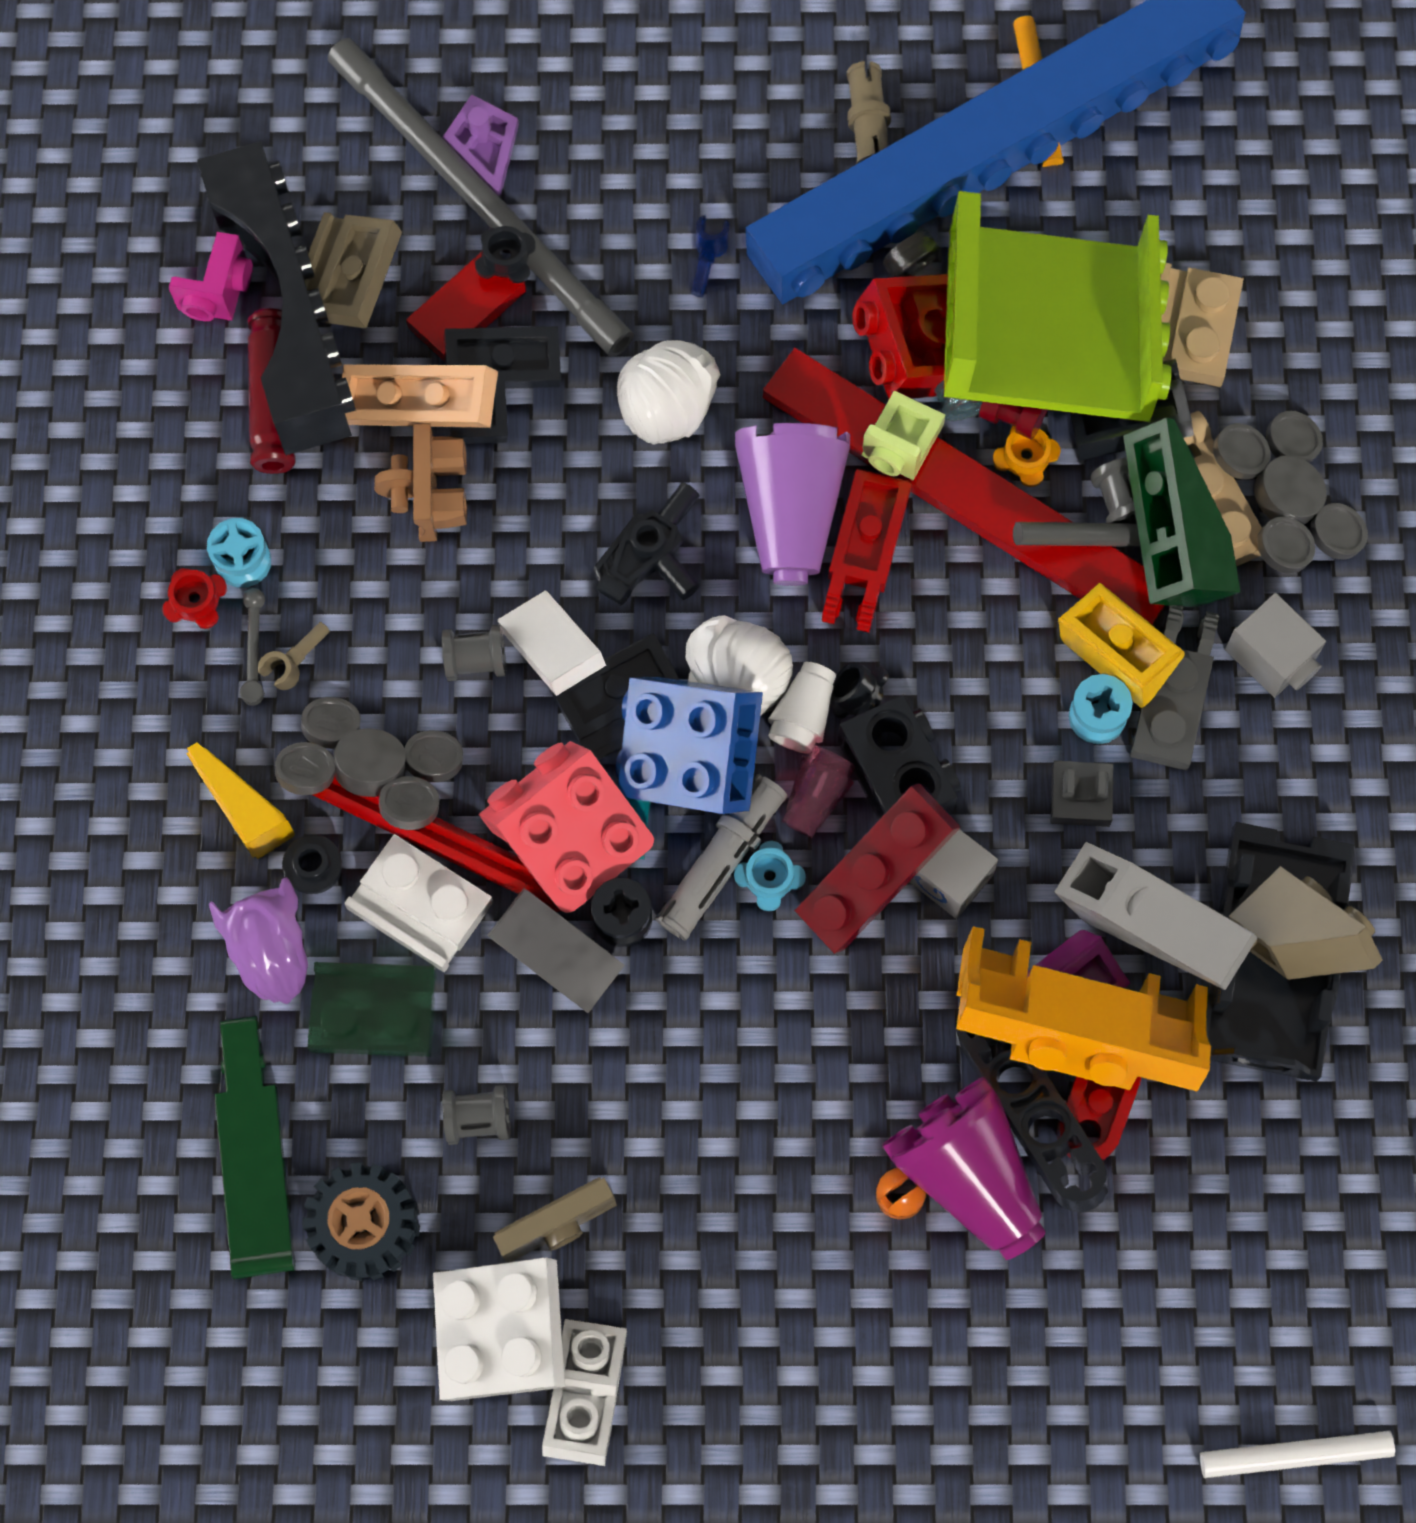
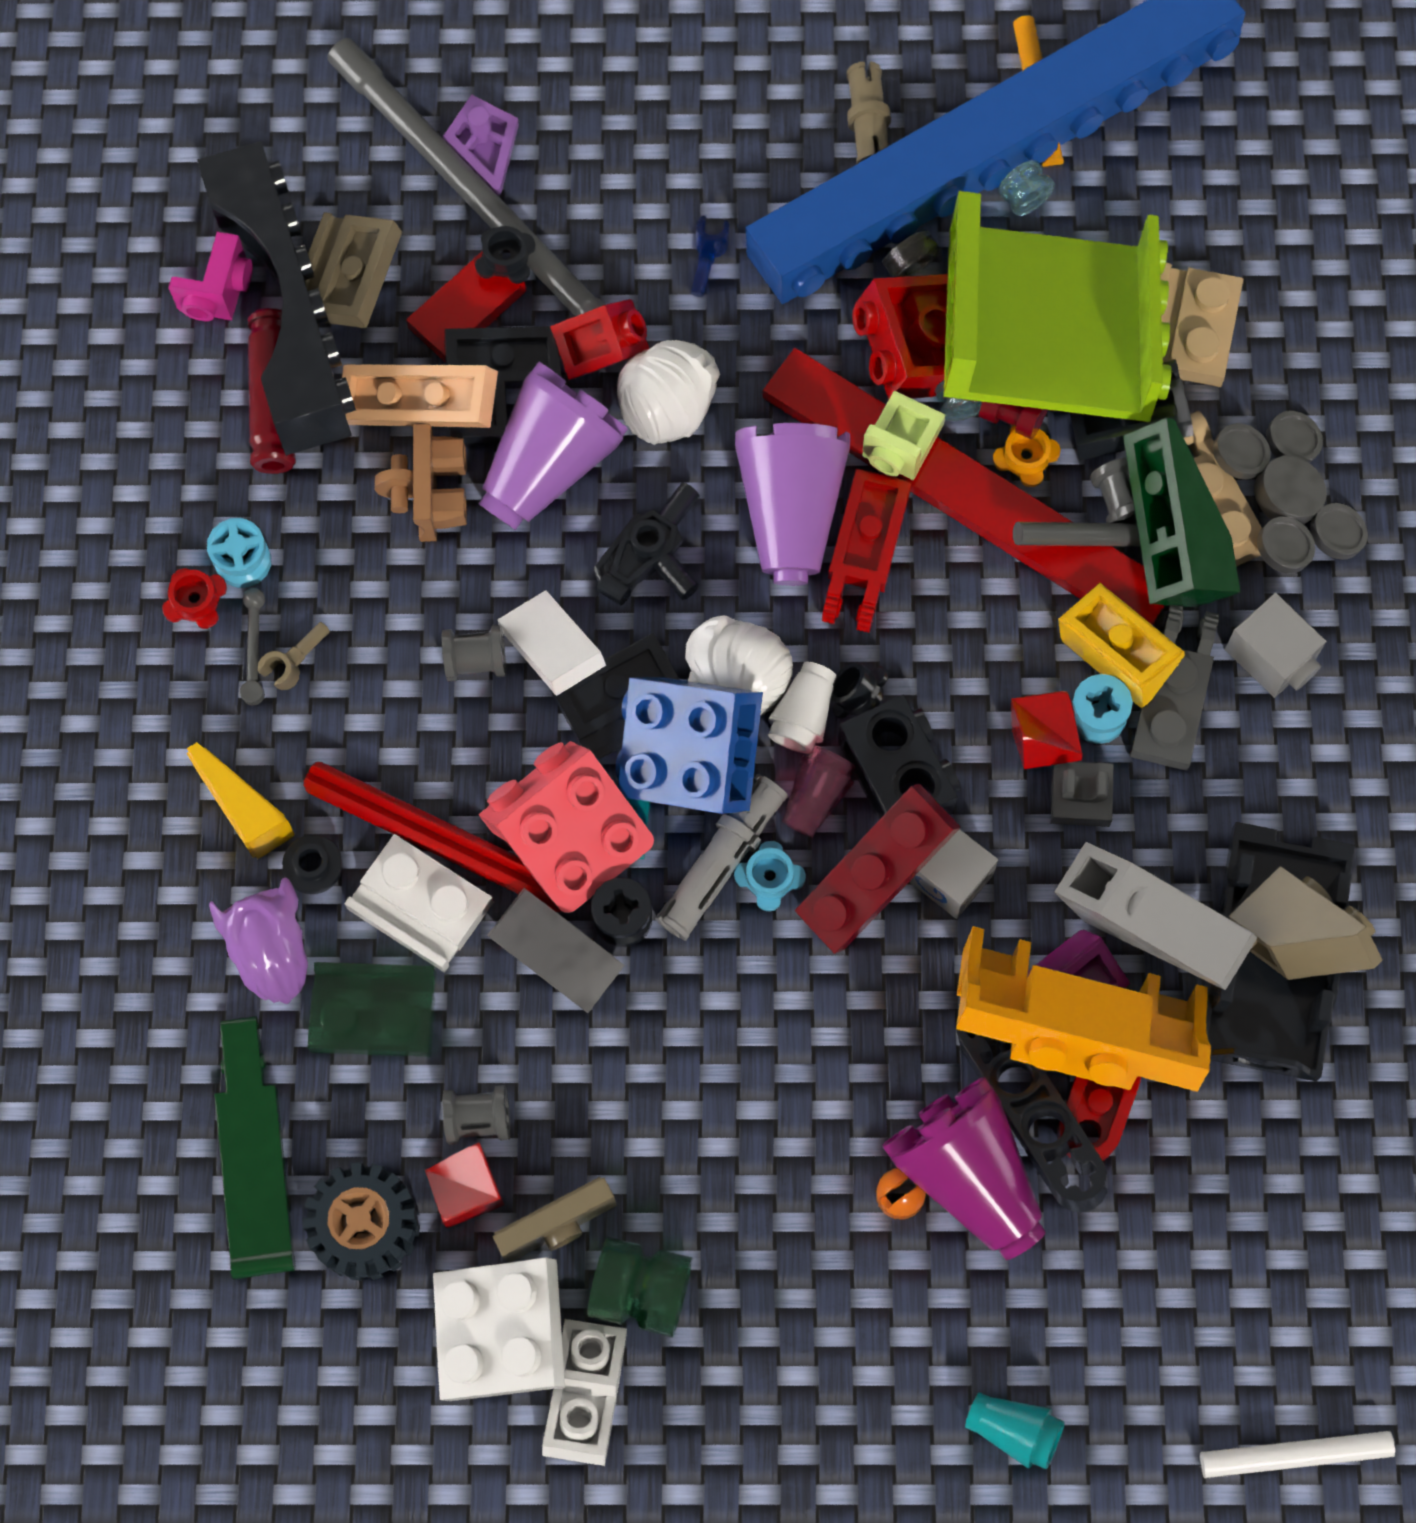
flat silver piece [275,697,463,830] -> none
none -> red slope [425,1142,504,1228]
none -> medium lavender cone [478,362,628,530]
none -> red bracket [550,299,649,380]
none -> clear green wheel [587,1236,693,1338]
none -> teal cone [965,1392,1065,1469]
none -> clear light blue bush [998,160,1055,216]
none -> red slope [1011,691,1082,769]

